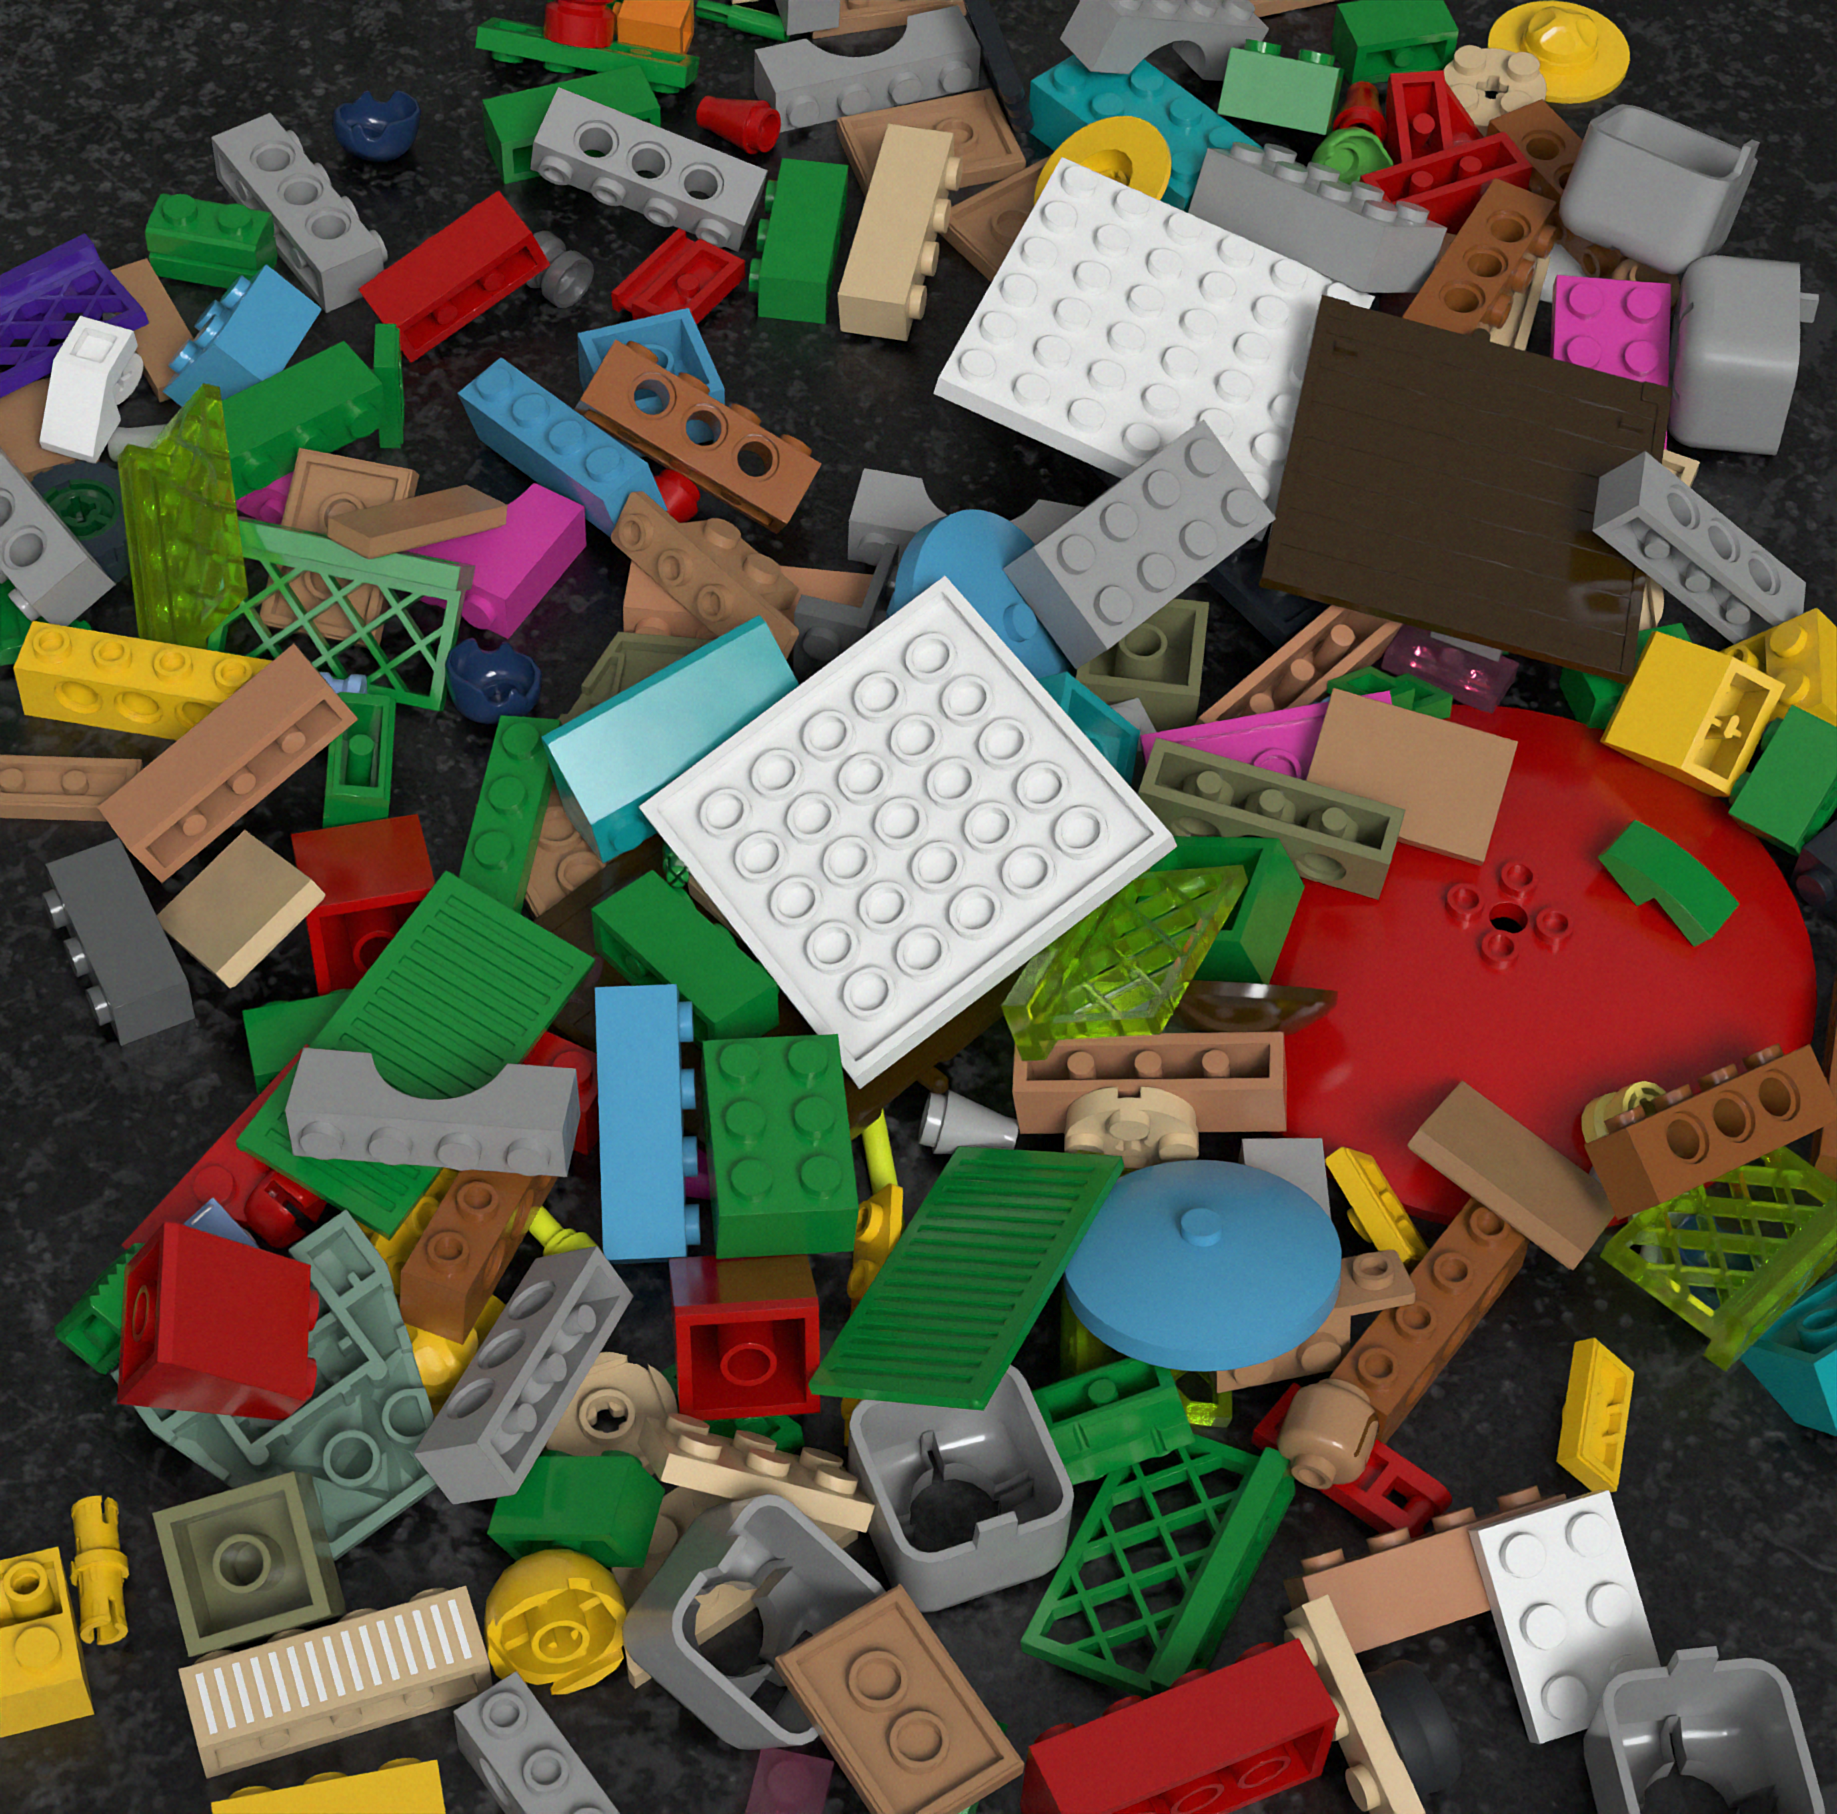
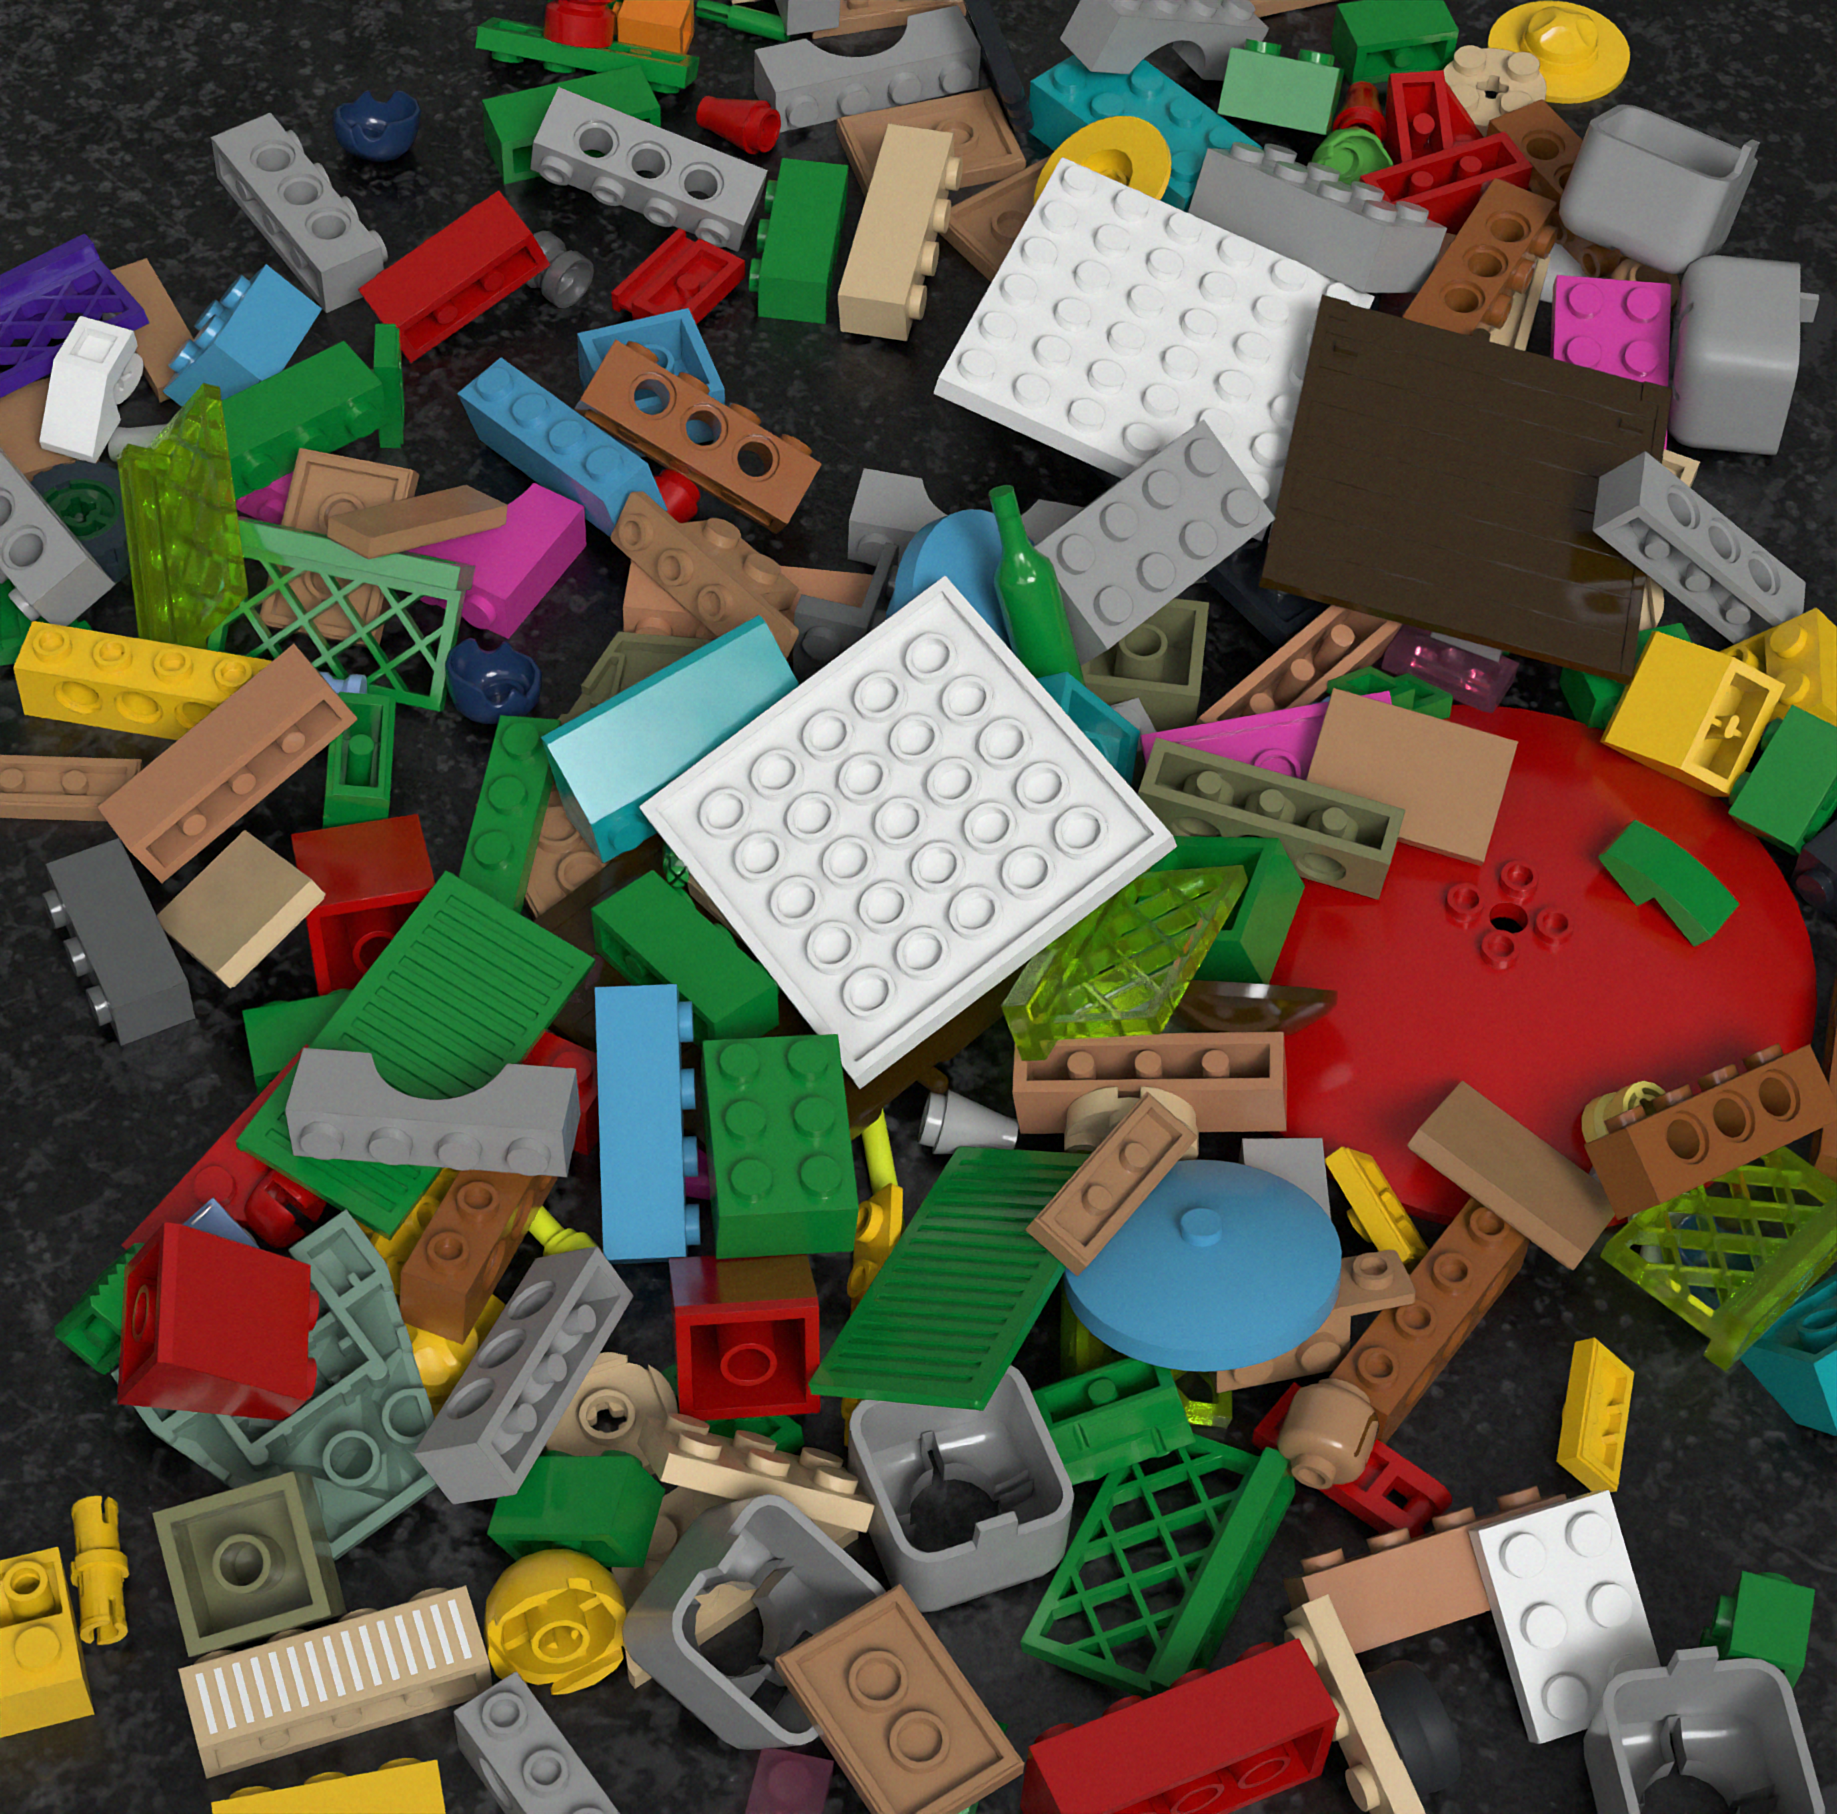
green brick [145,193,278,289] -> none
none -> green piece [989,485,1086,687]
none -> medium nougat tile [1025,1092,1198,1277]
none -> green brick [1698,1571,1815,1690]

